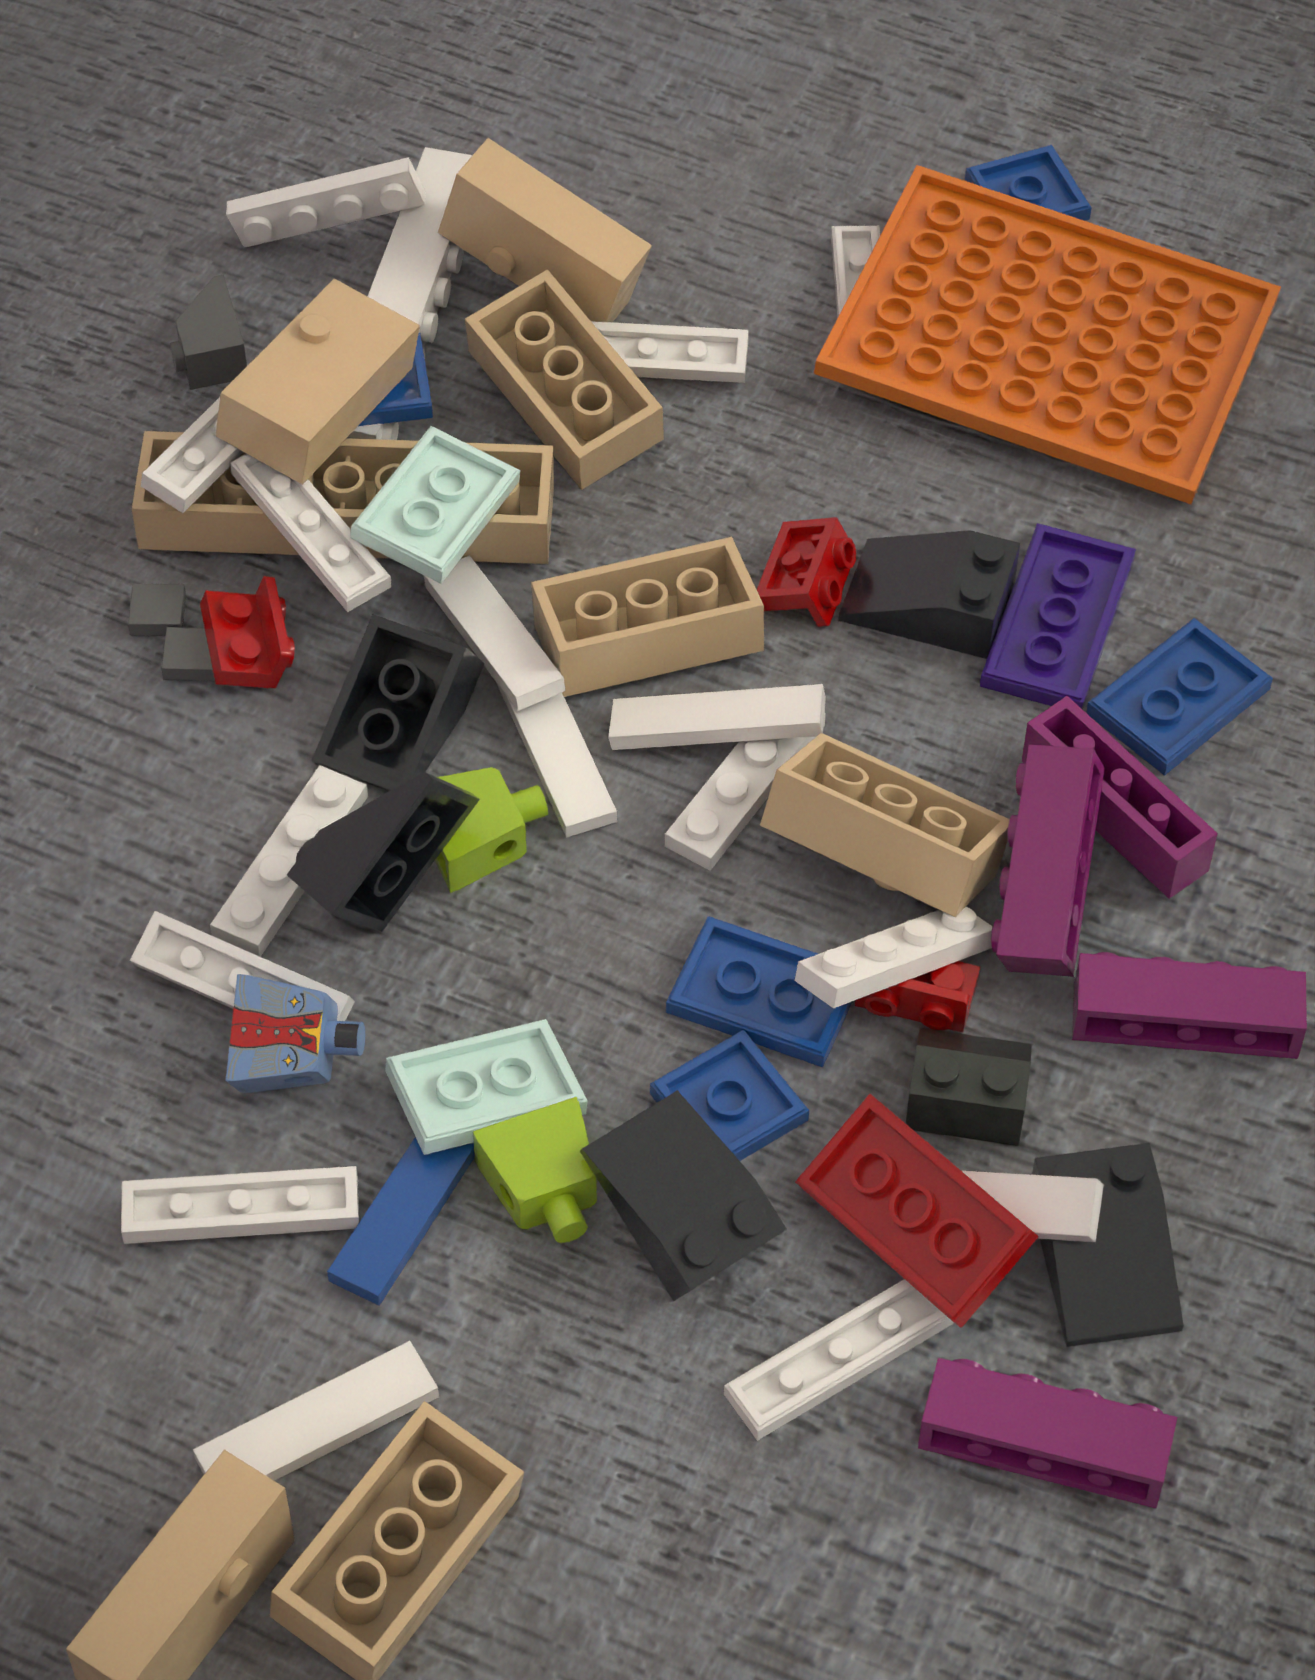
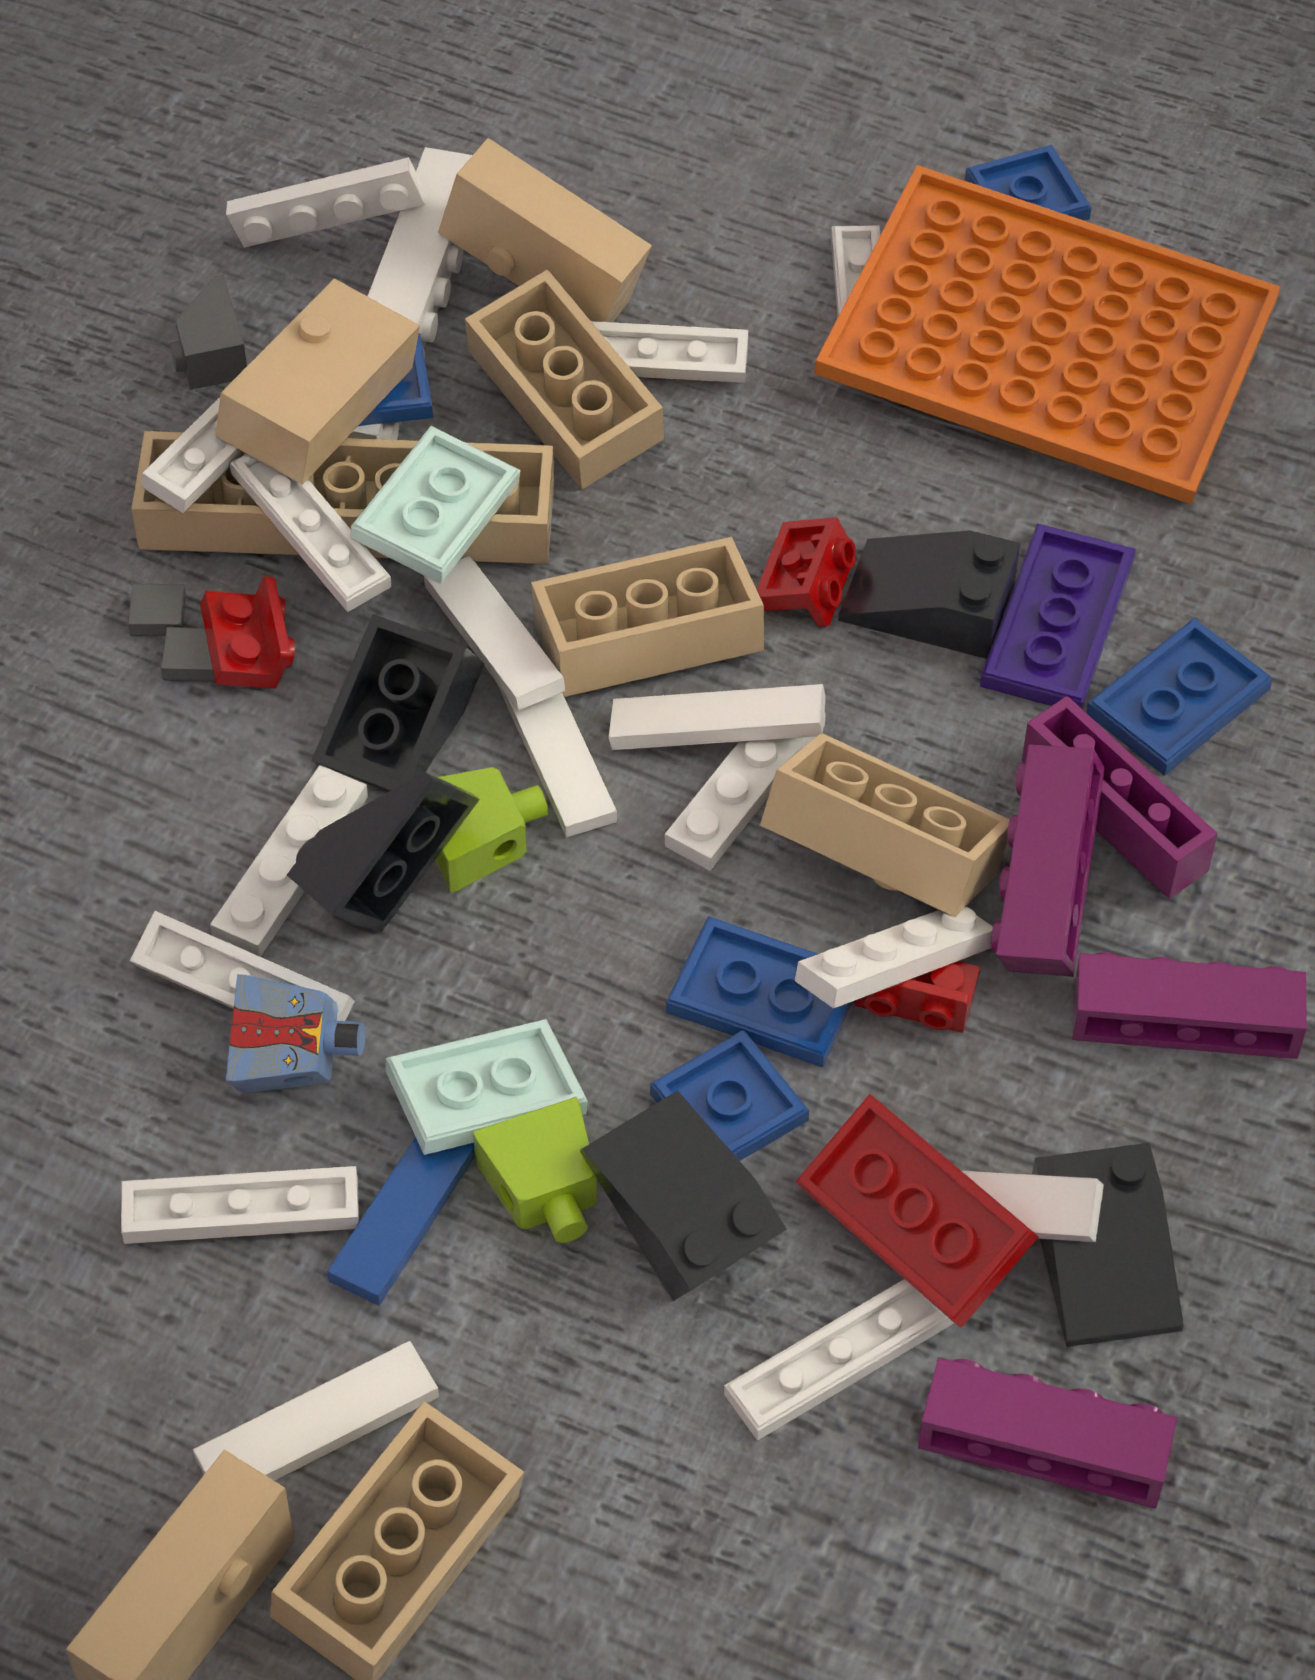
pearl dark grey slope [905,1028,1032,1146] -> none

